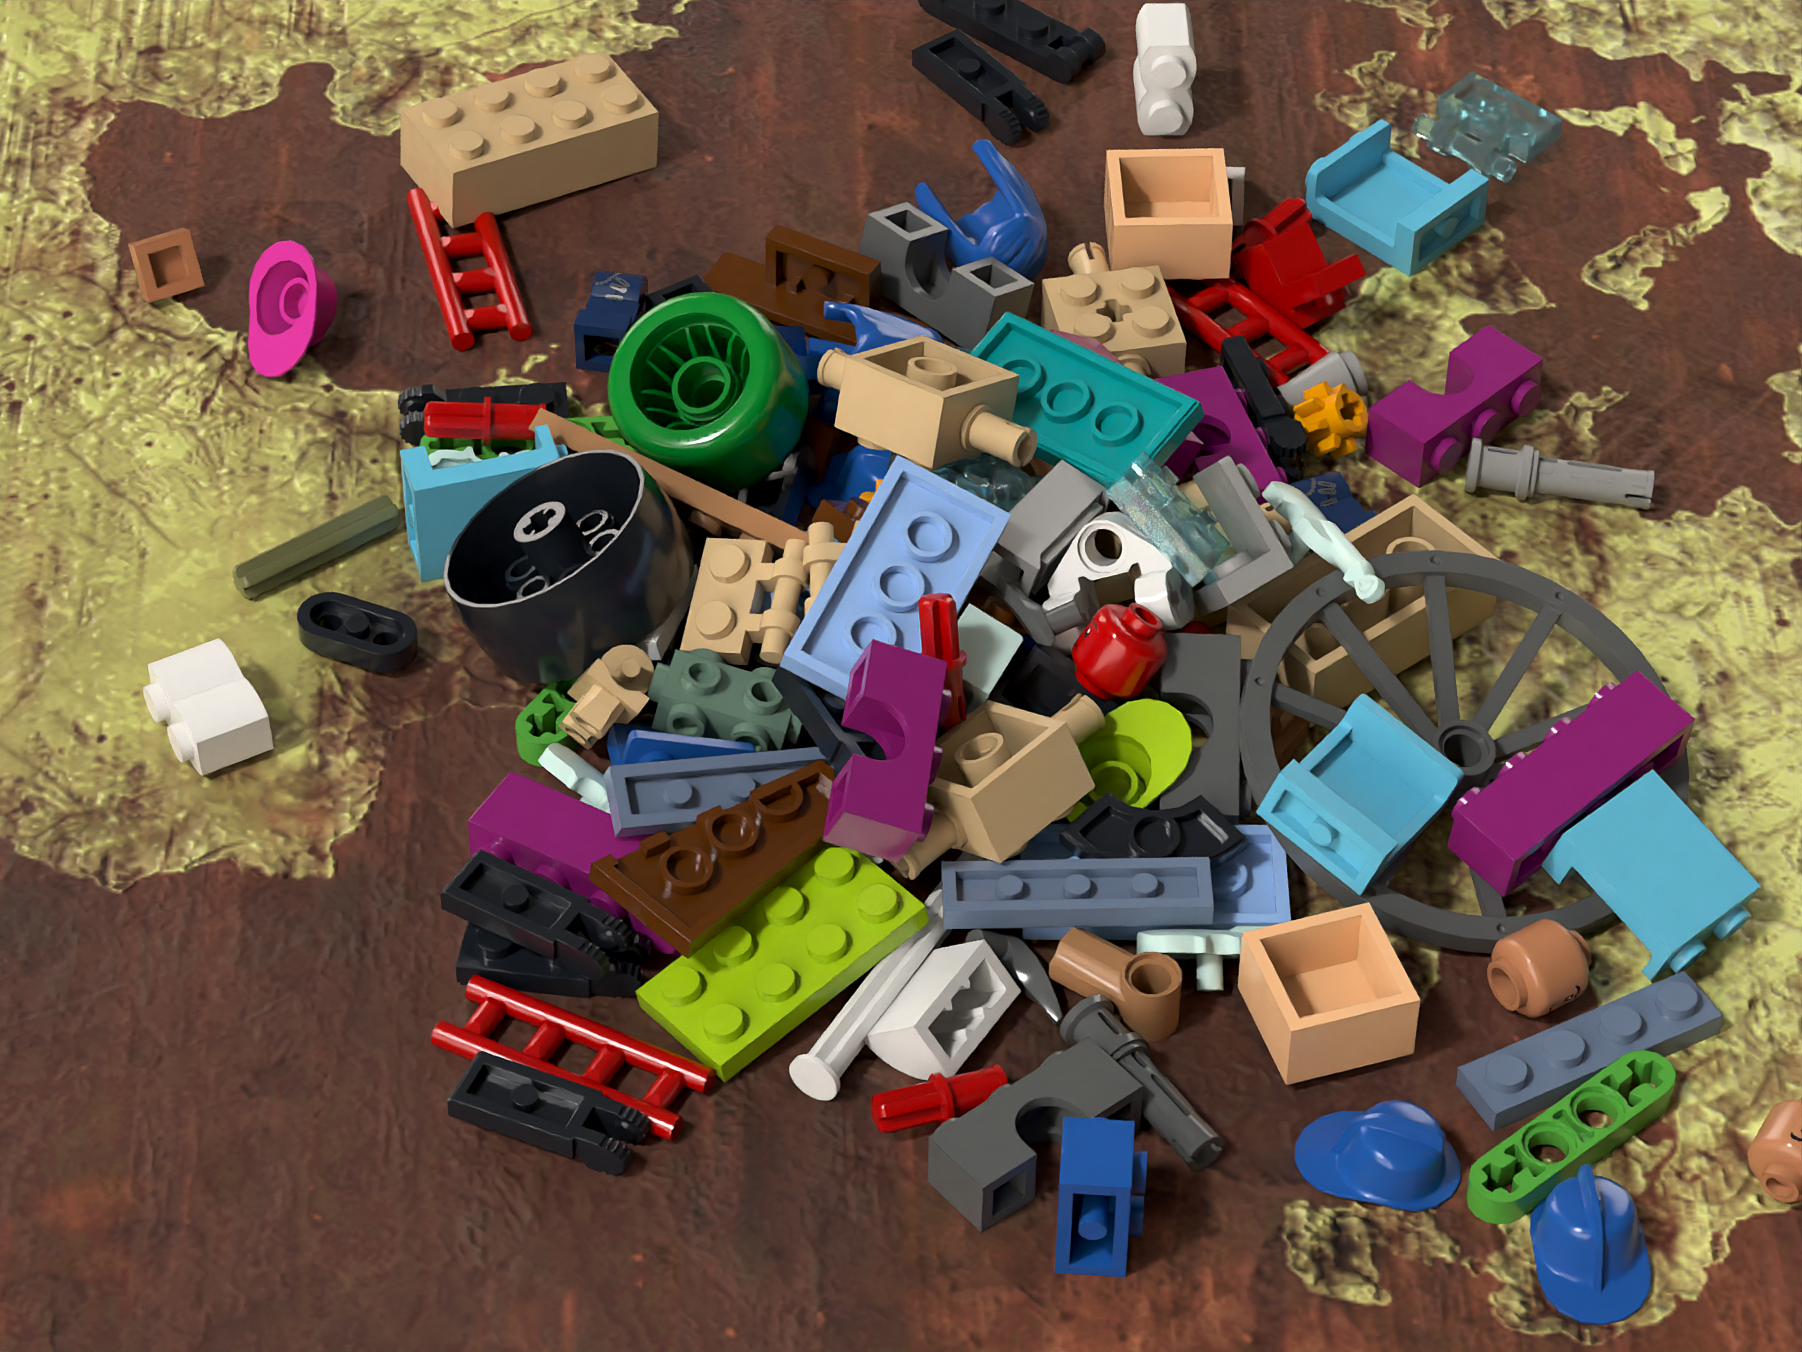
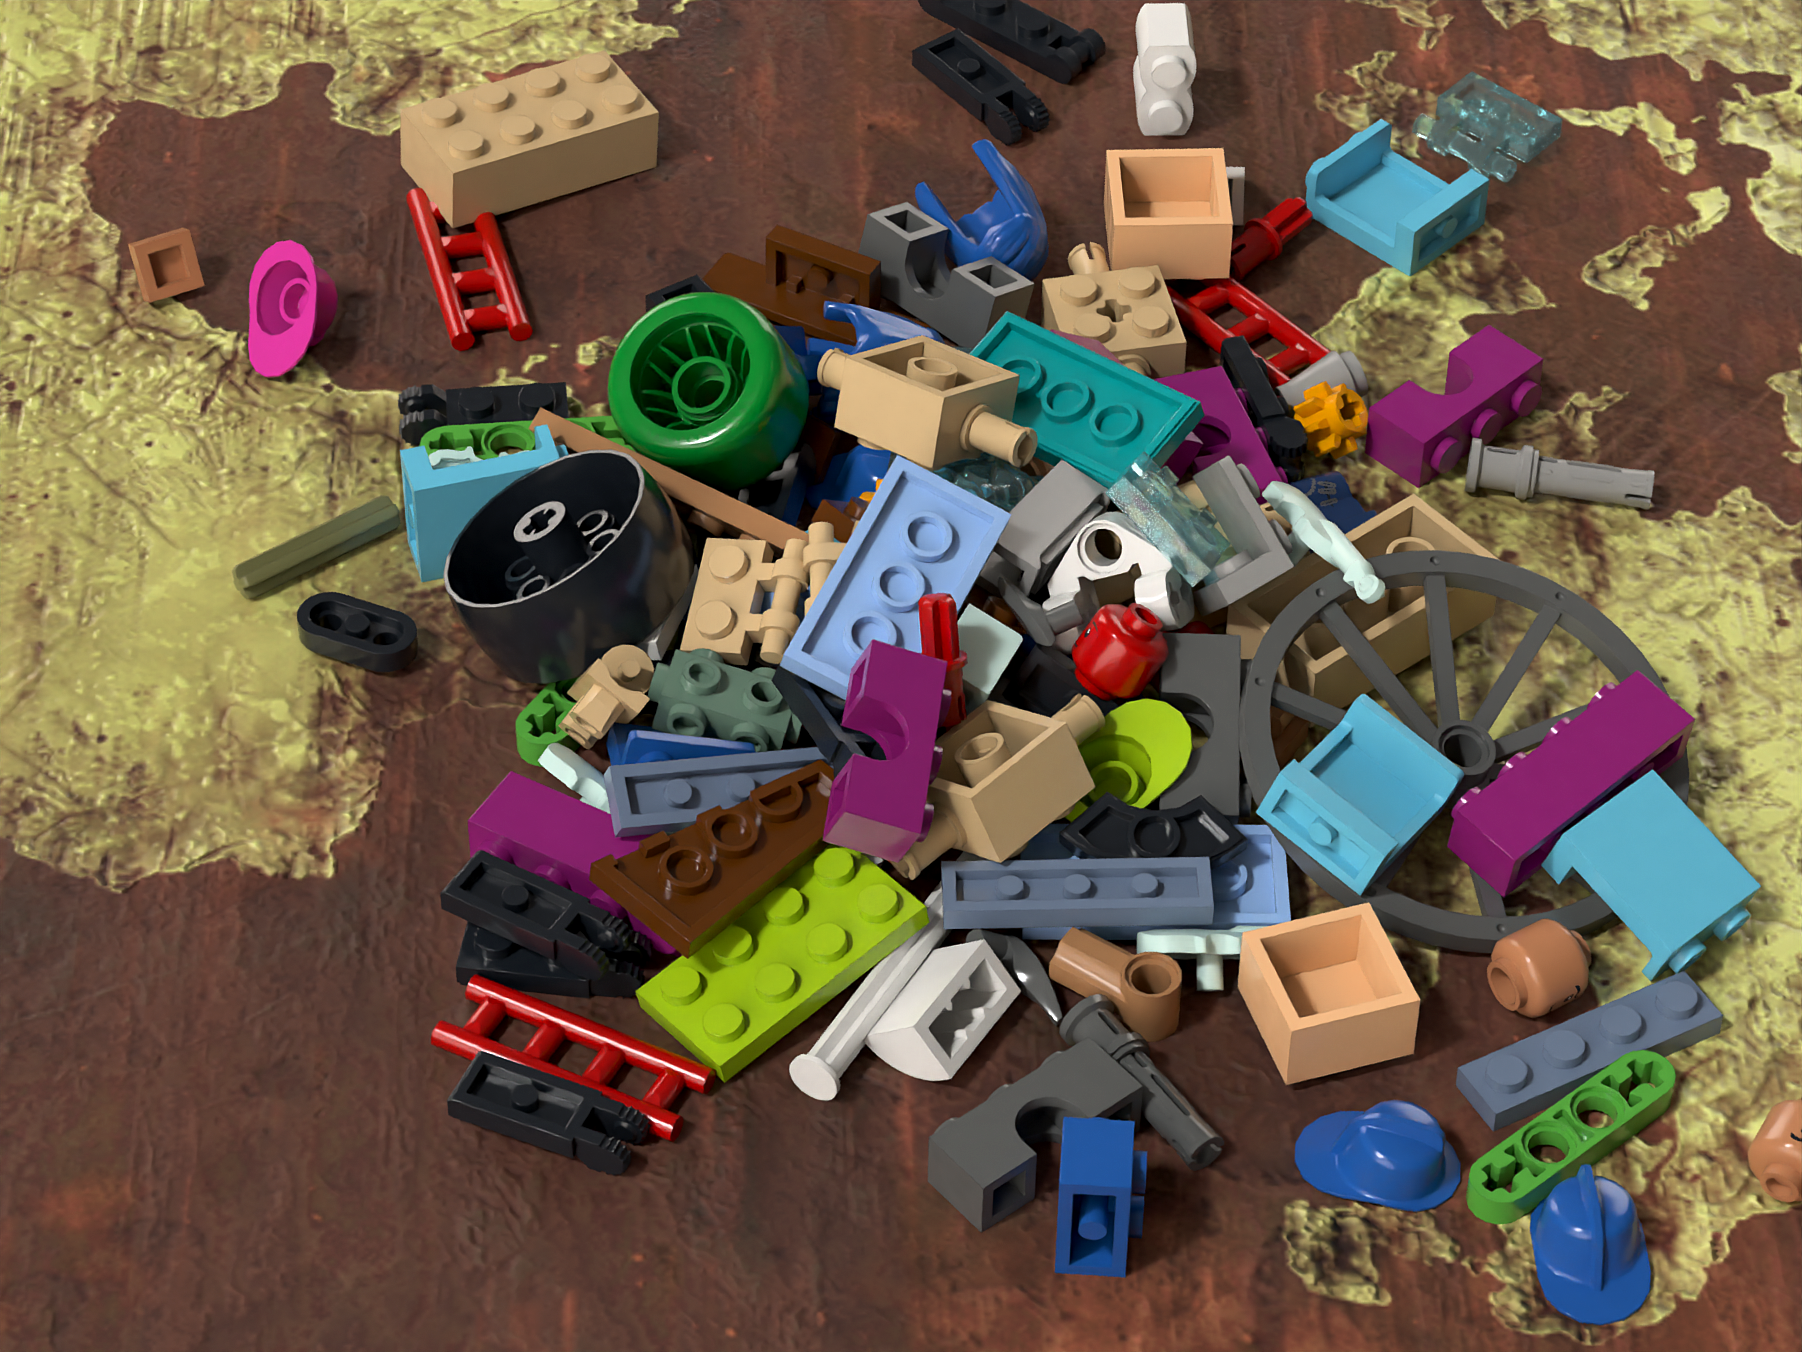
white brick [143,638,274,776] -> none
red axle [424,397,546,445] -> none
dark blue leg [574,270,648,373] -> none
red axle [871,1064,1008,1134] -> none
red brick [1234,221,1367,329] -> none

